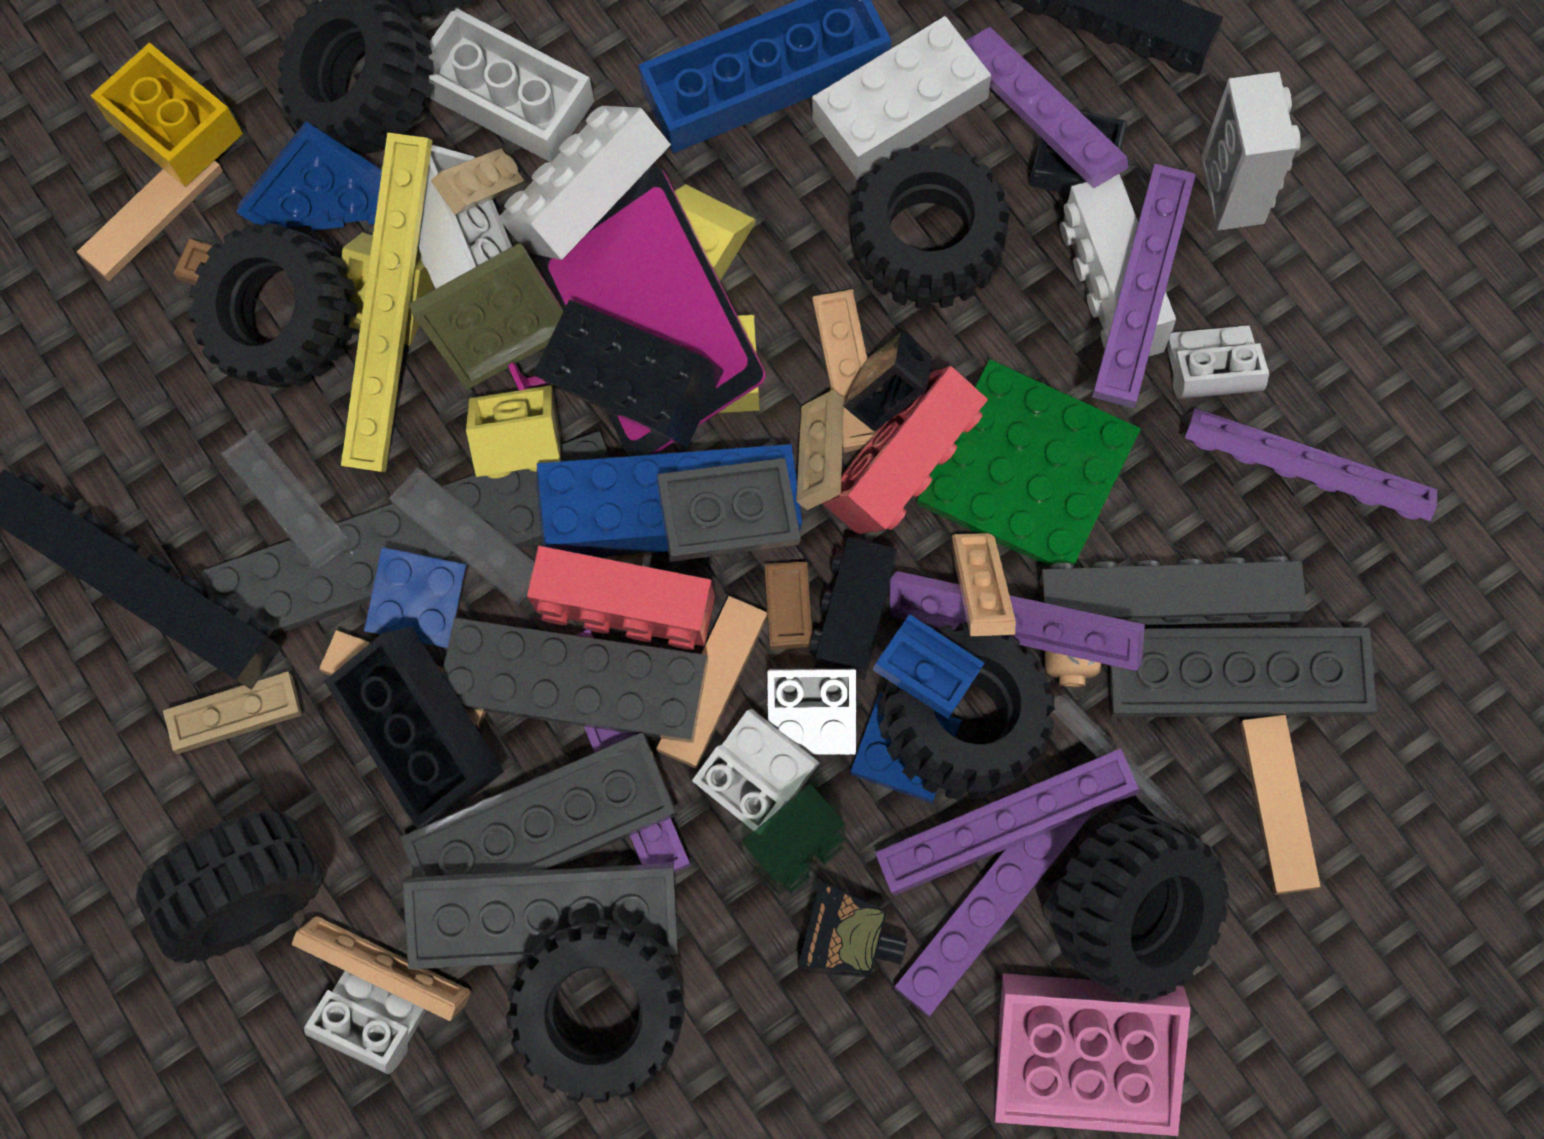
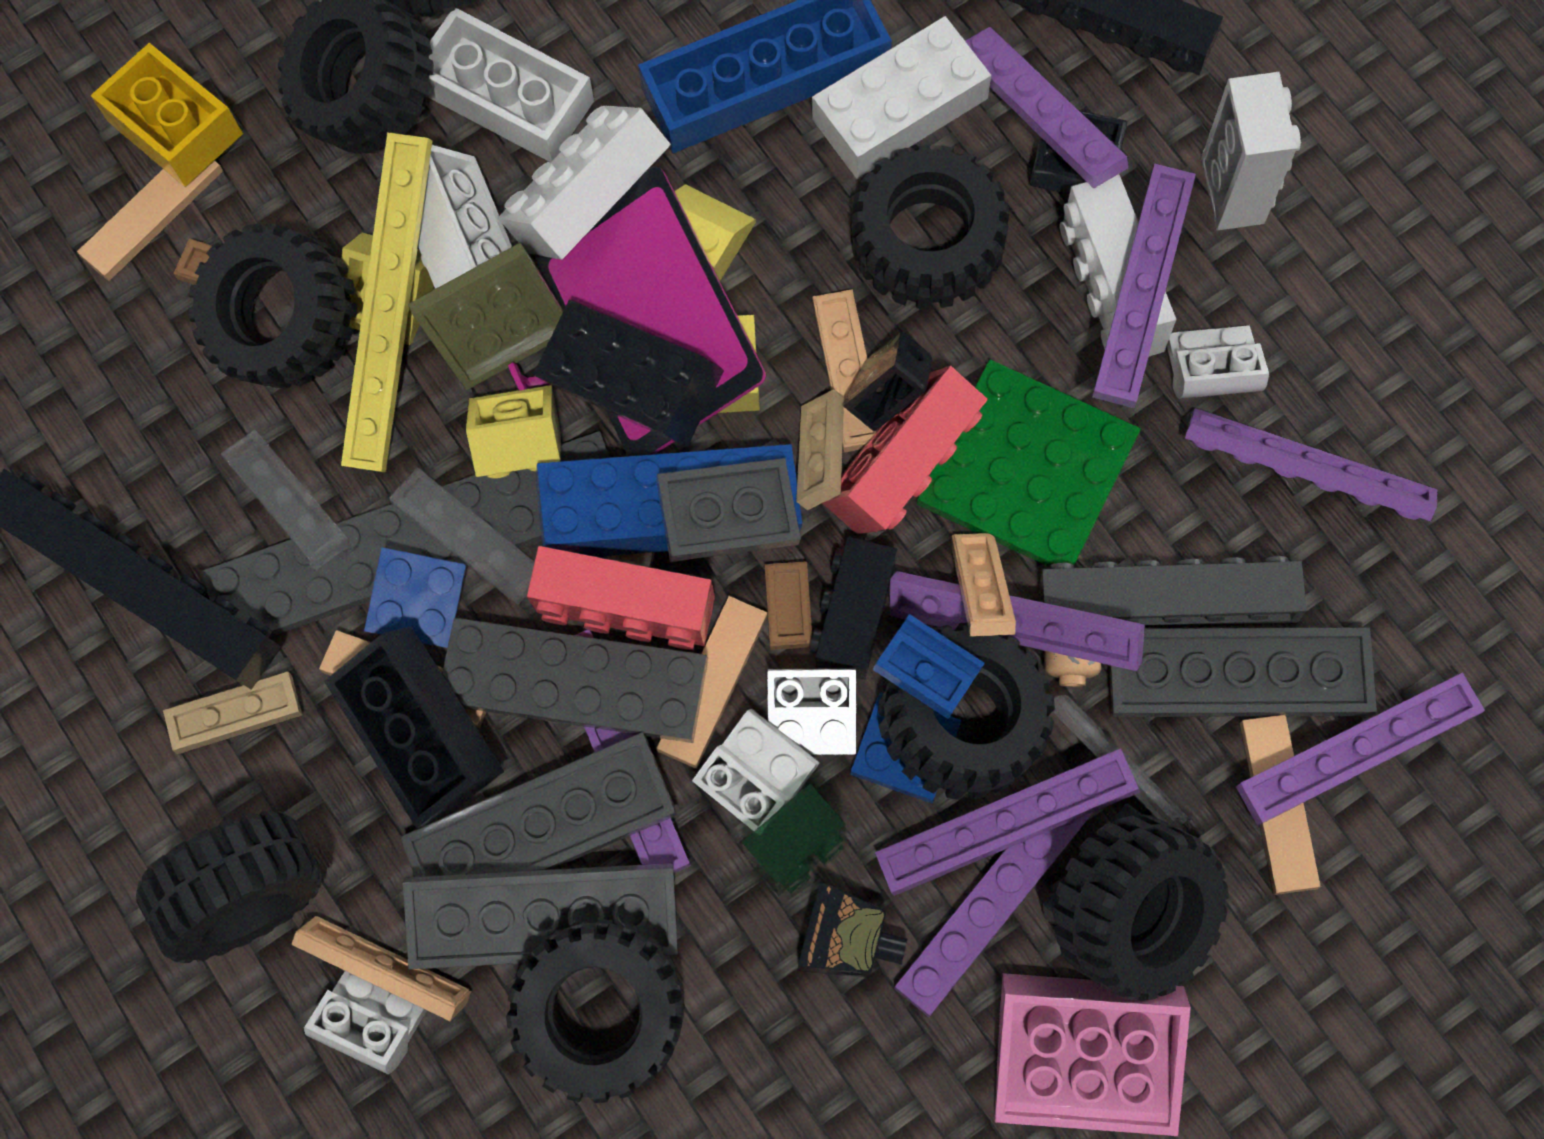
blue plate [237,122,382,230] -> none
tan plate [430,148,525,215] -> none
none -> medium lavender plate [1236,673,1485,826]

